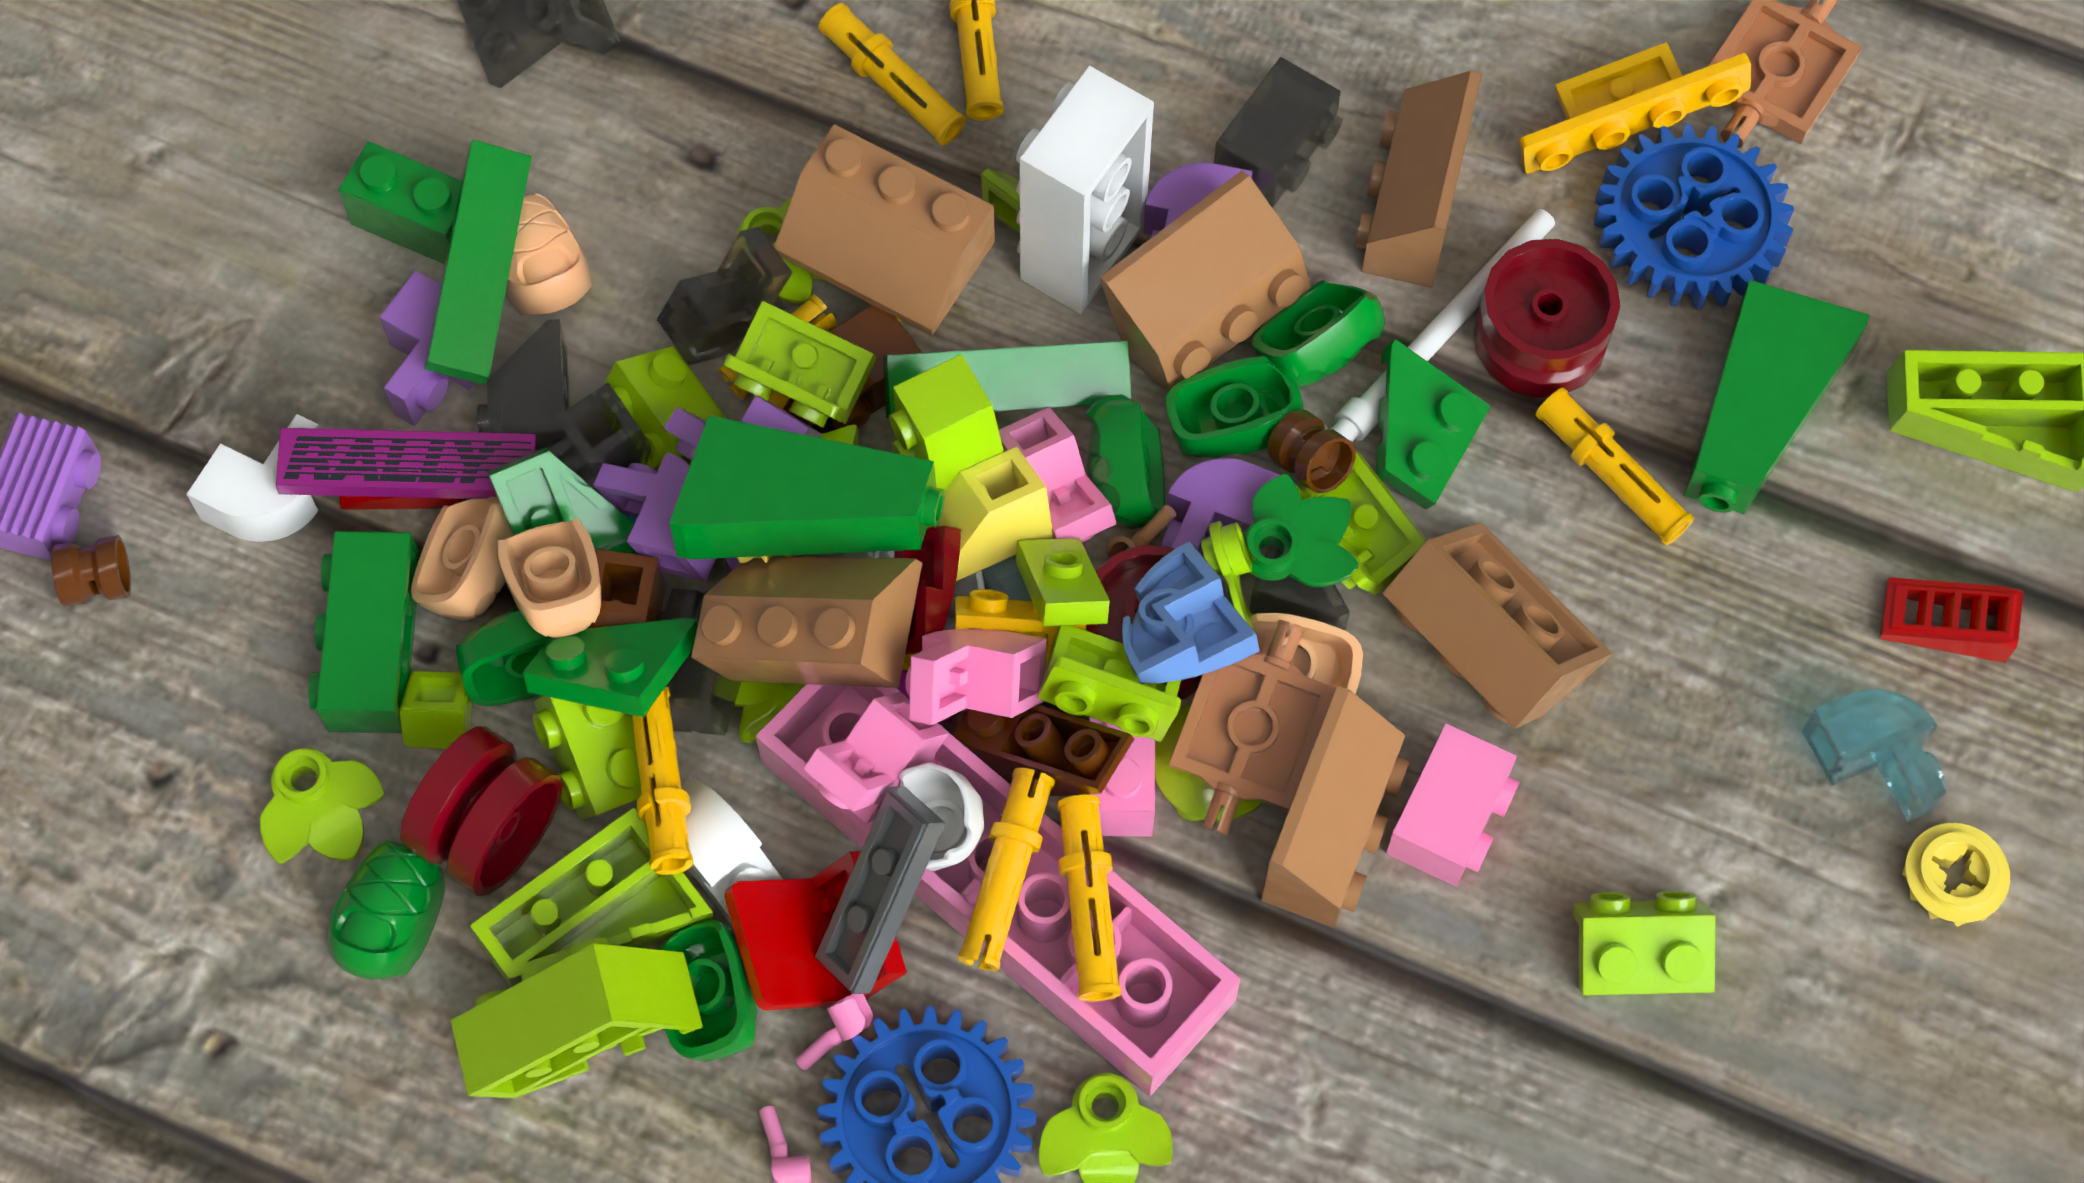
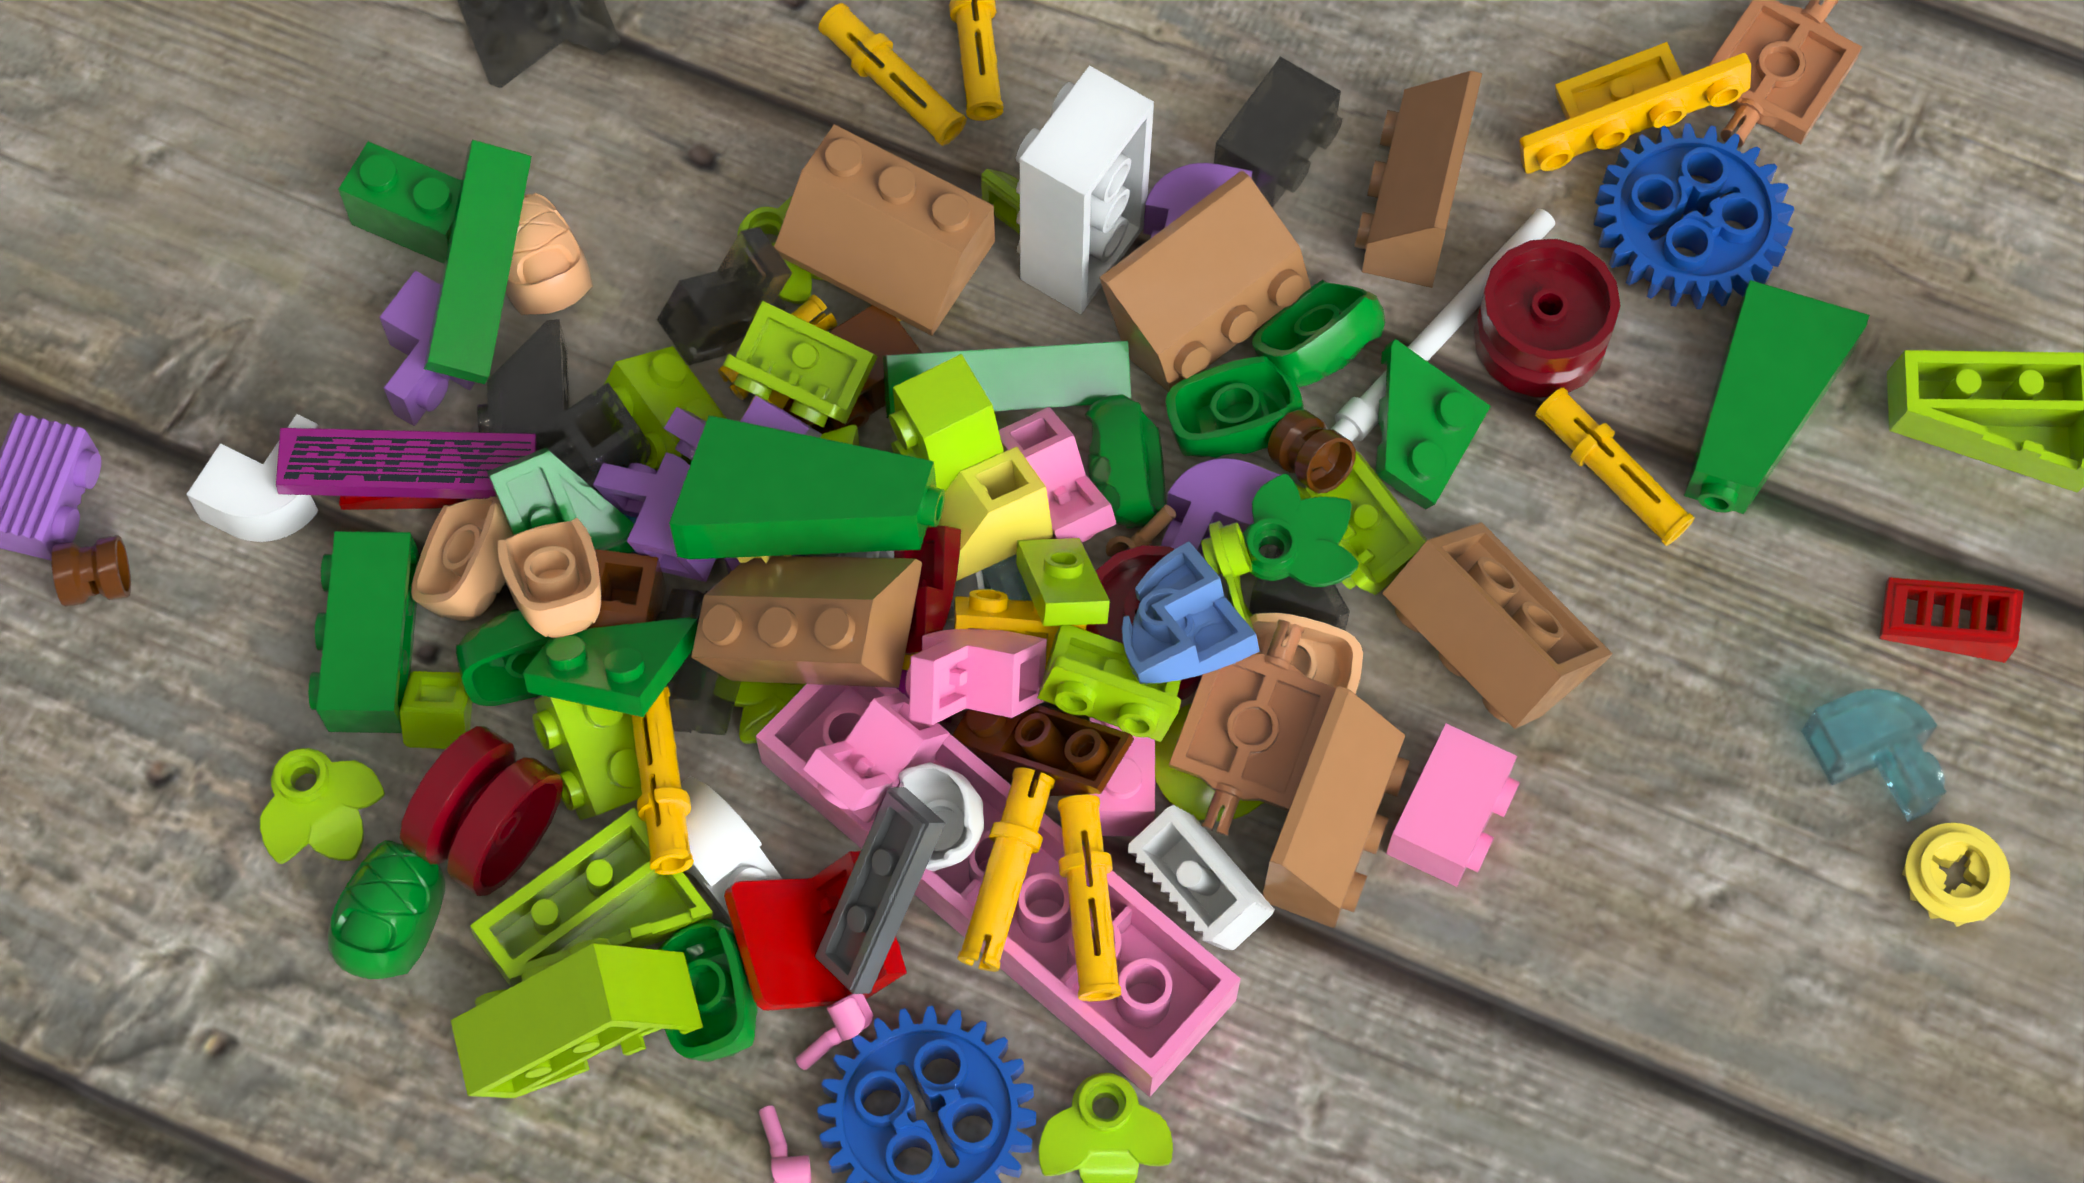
bracket [1573,891,1716,995] -> none
none -> white brick [1128,805,1275,950]

